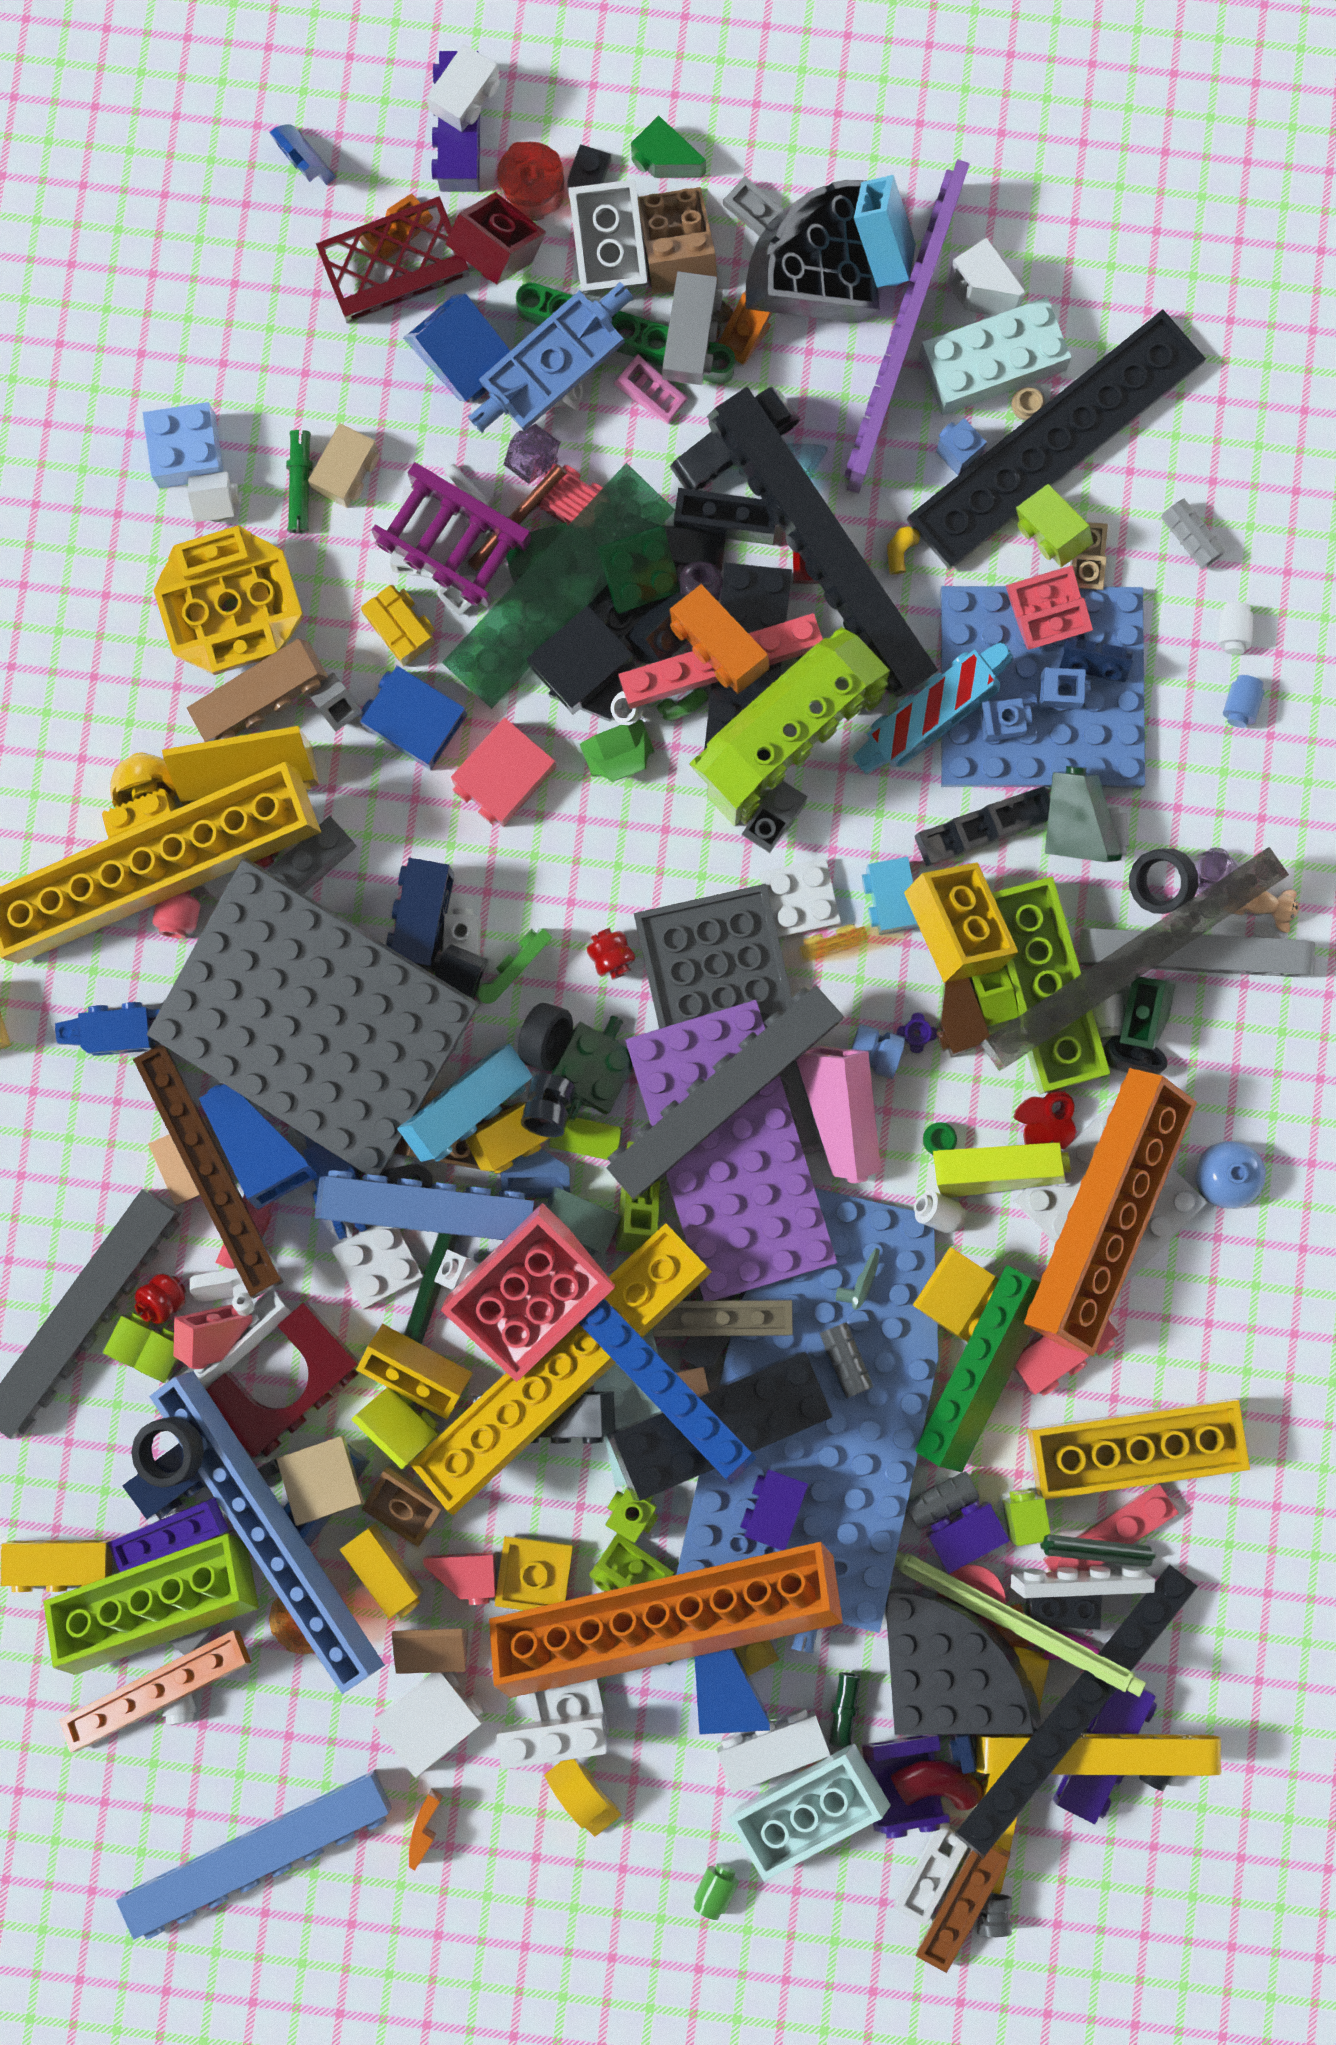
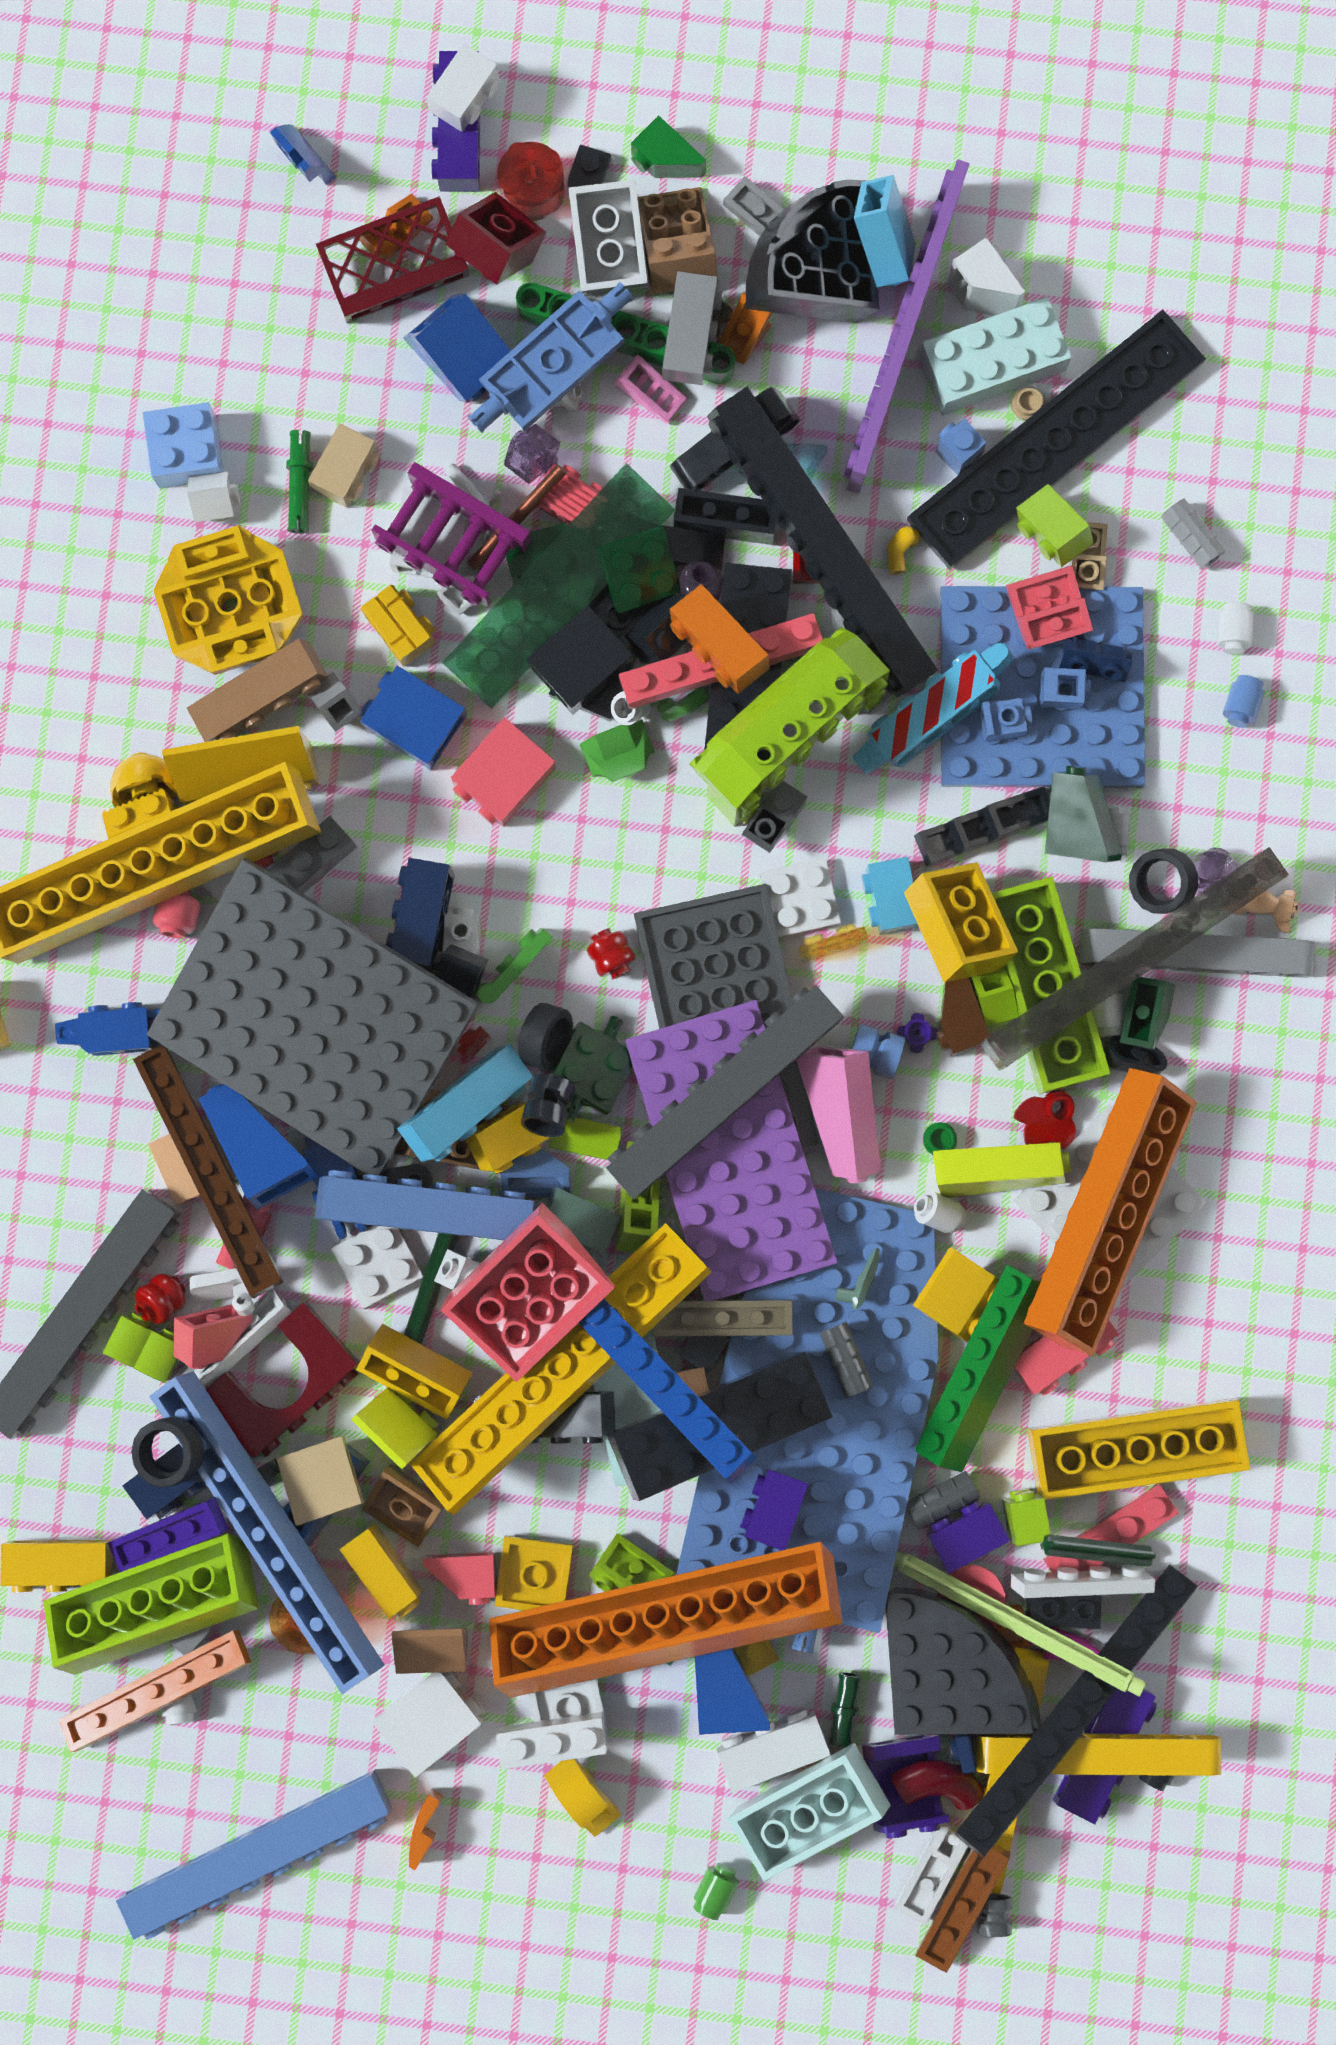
lime brick [605,1487,659,1544] -> none
medium blue cylinder [1195,1141,1266,1209] -> none
none -> clear red plate [456,1026,492,1062]

